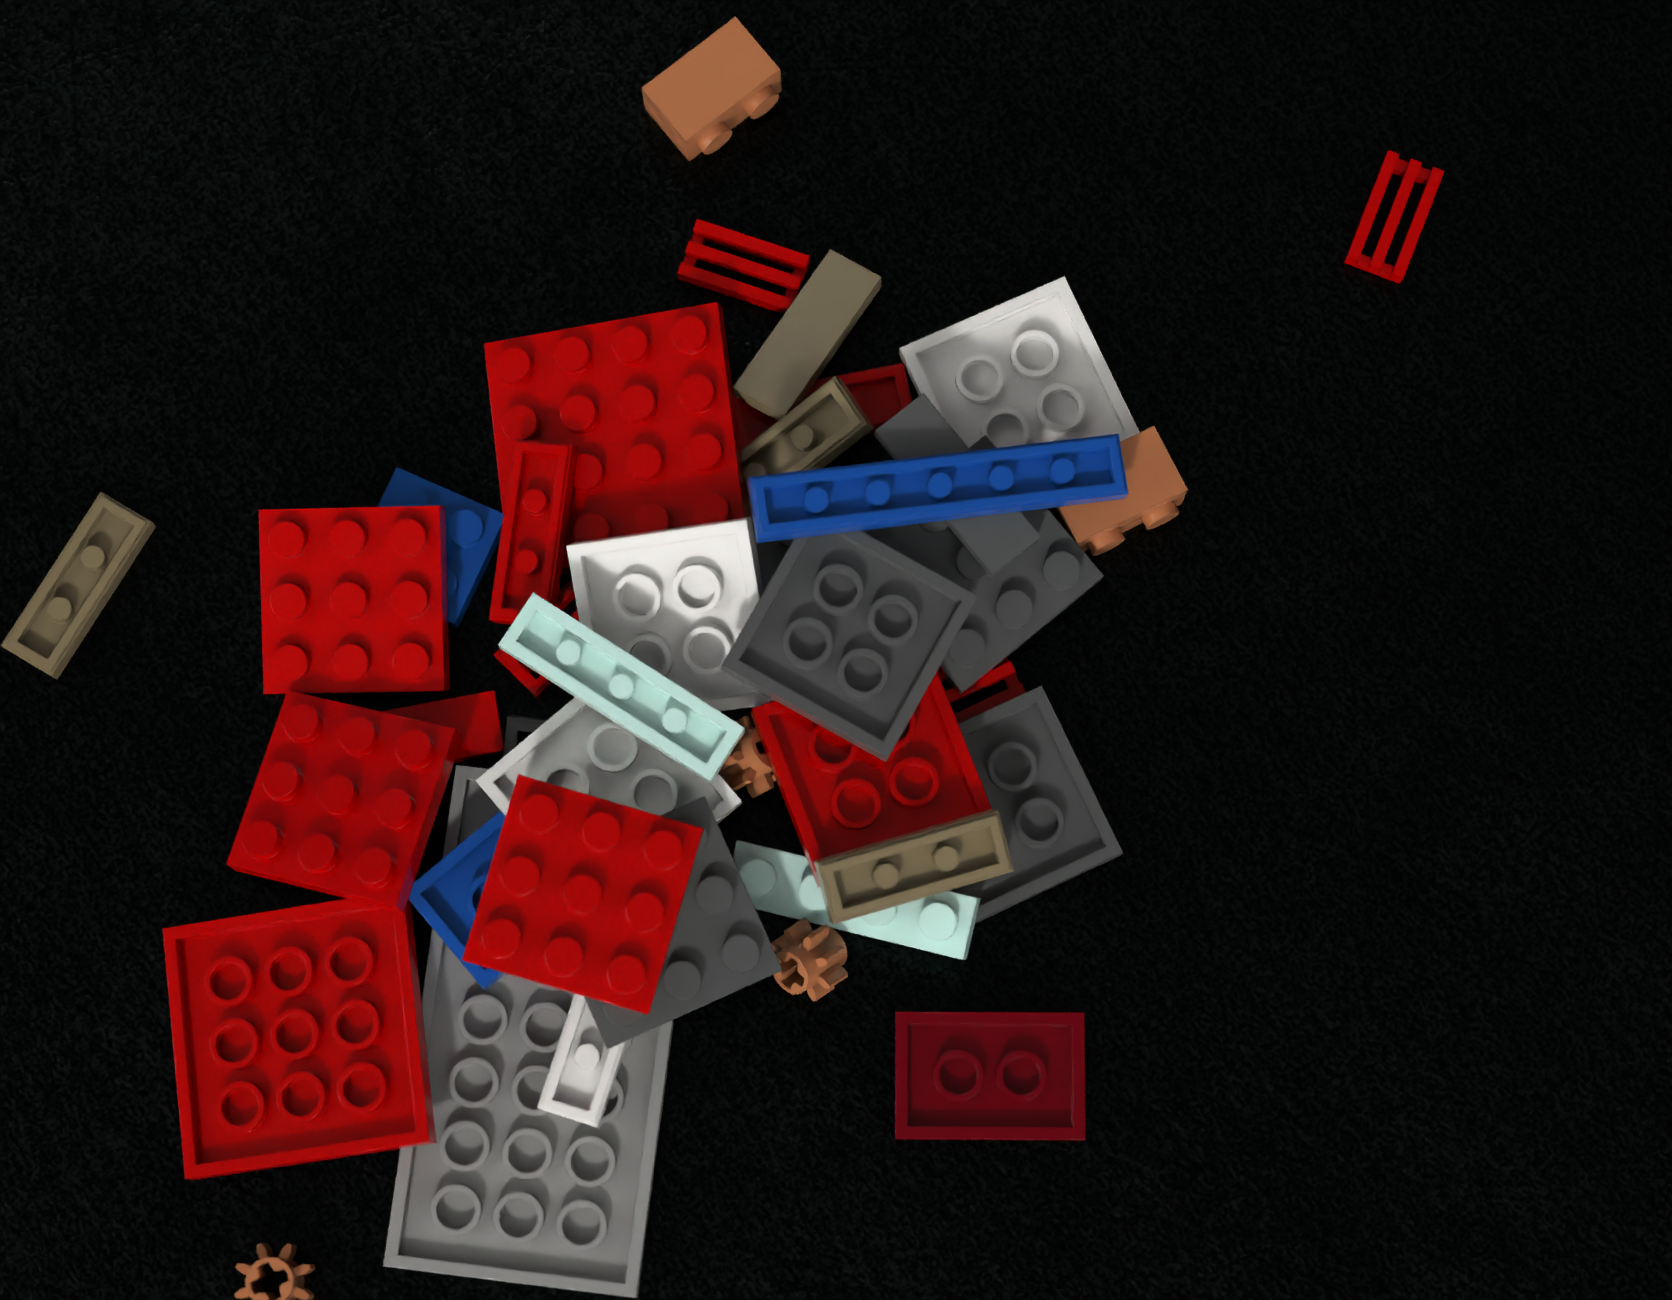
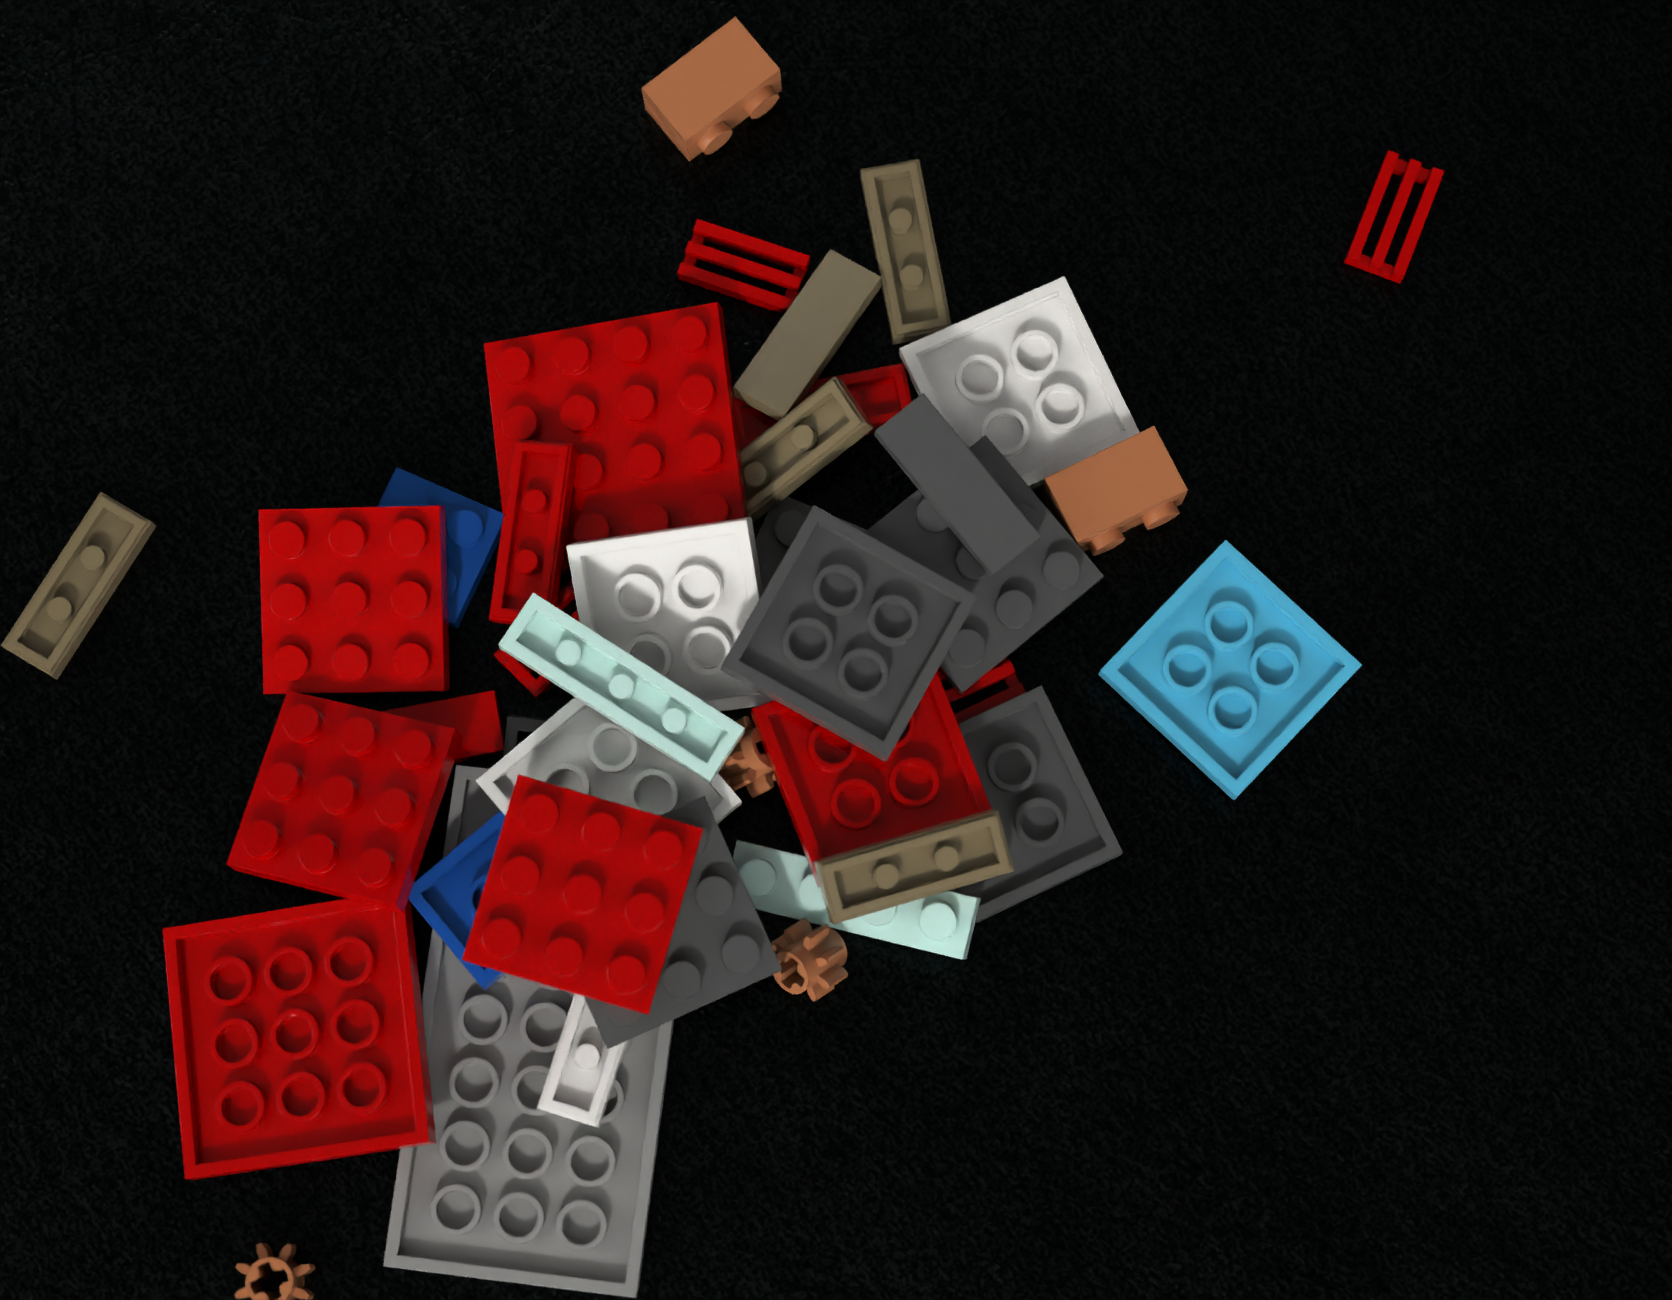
blue tile [748,434,1129,543] -> none
dark red plate [895,1012,1086,1141] -> none
none -> dark tan tile [860,159,952,345]
none -> medium azure plate [1098,540,1362,800]

